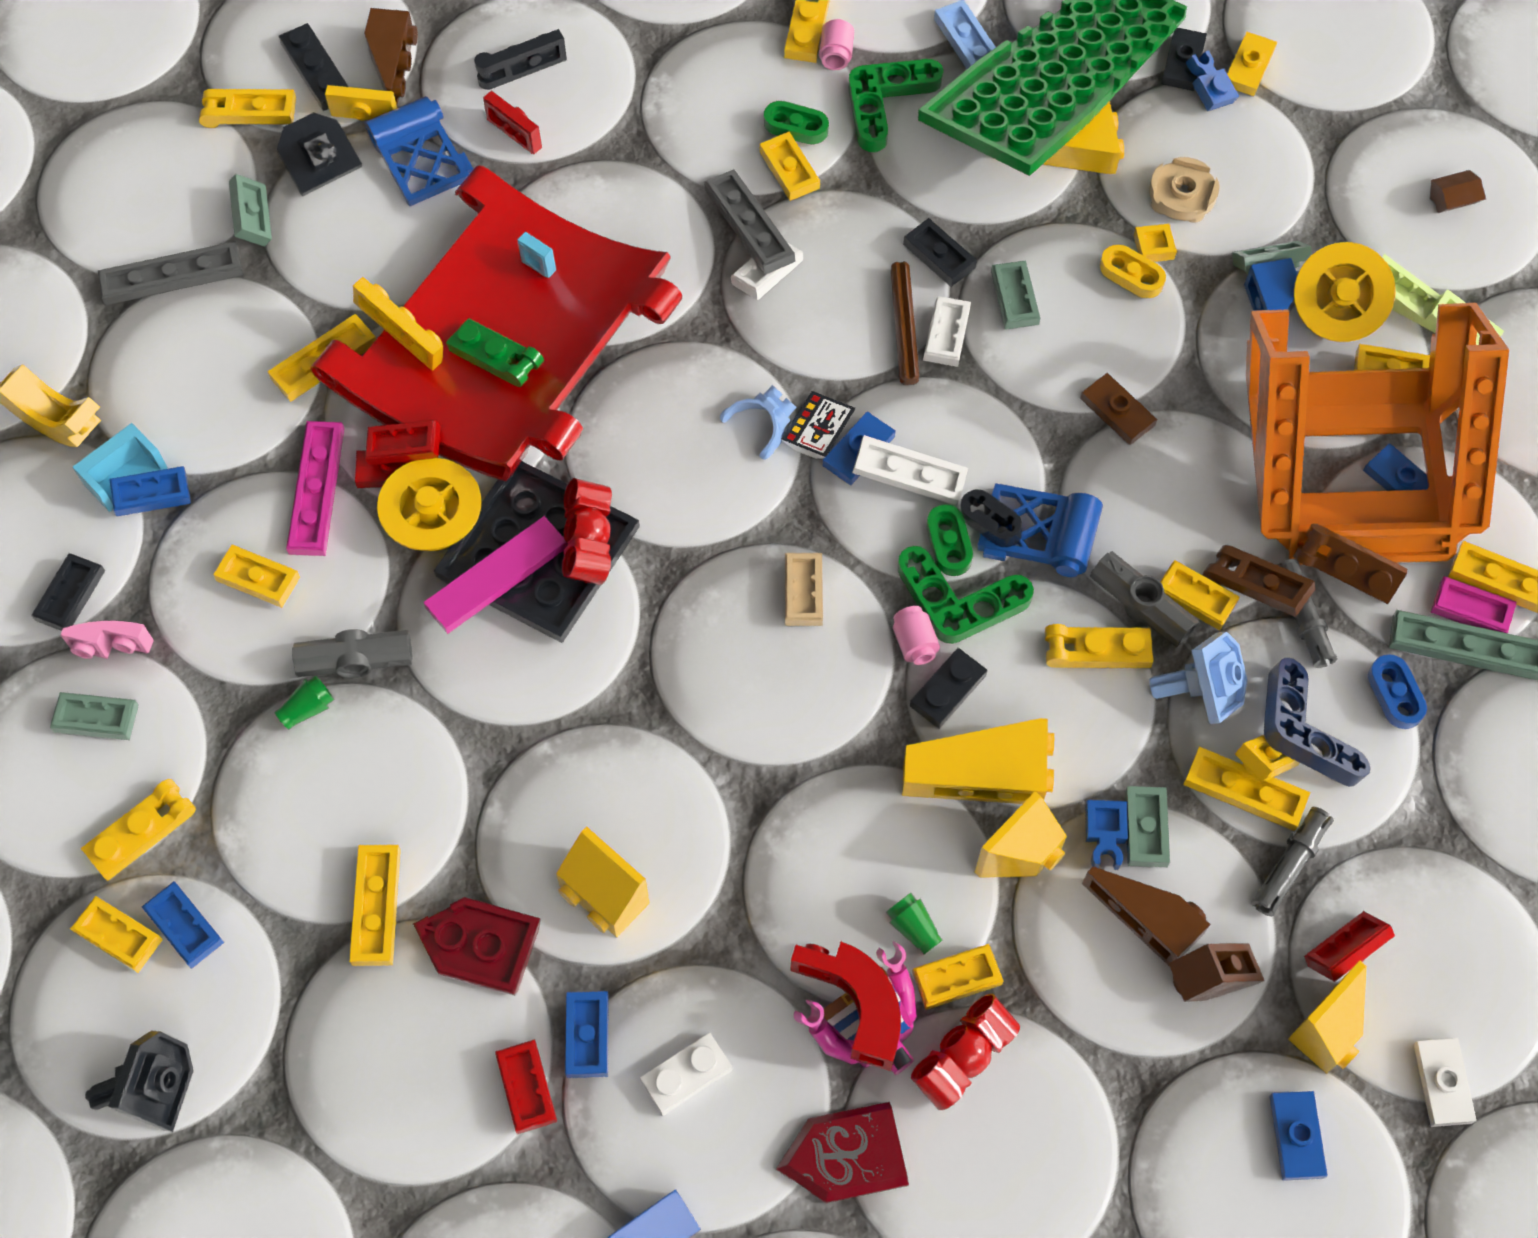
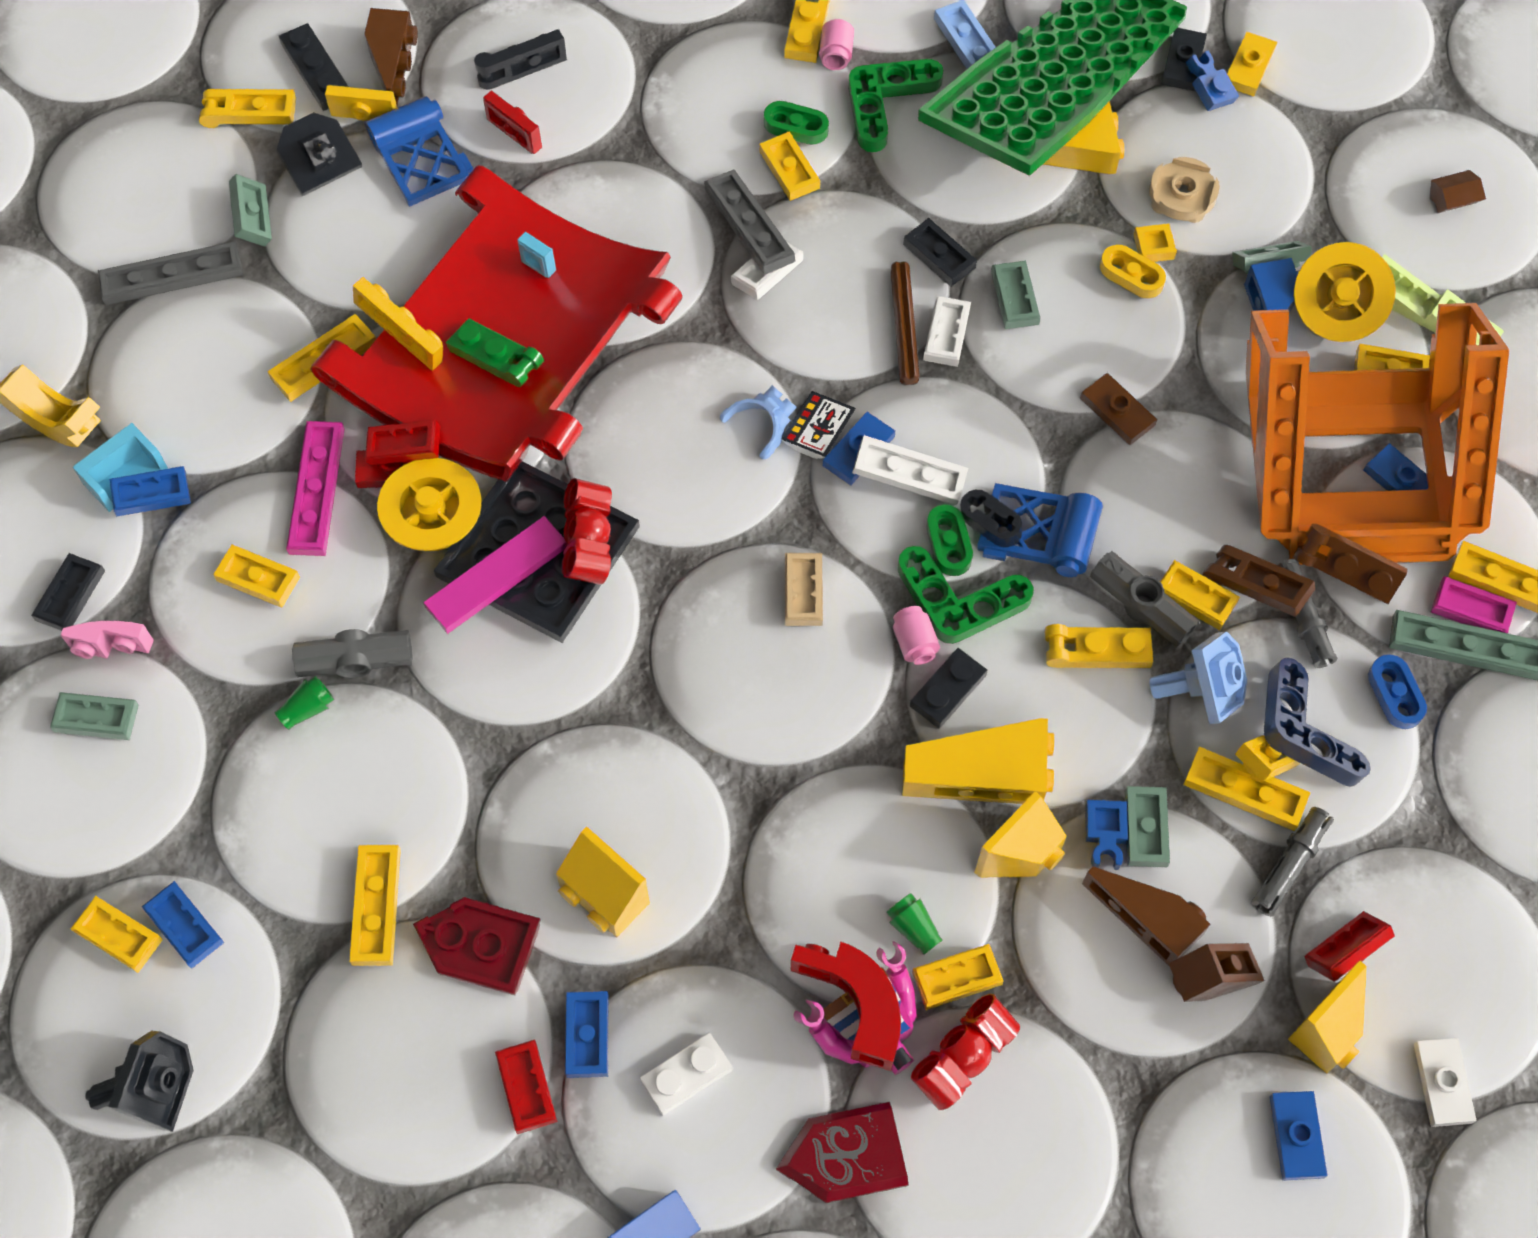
yellow plate [80,779,196,881] -> none

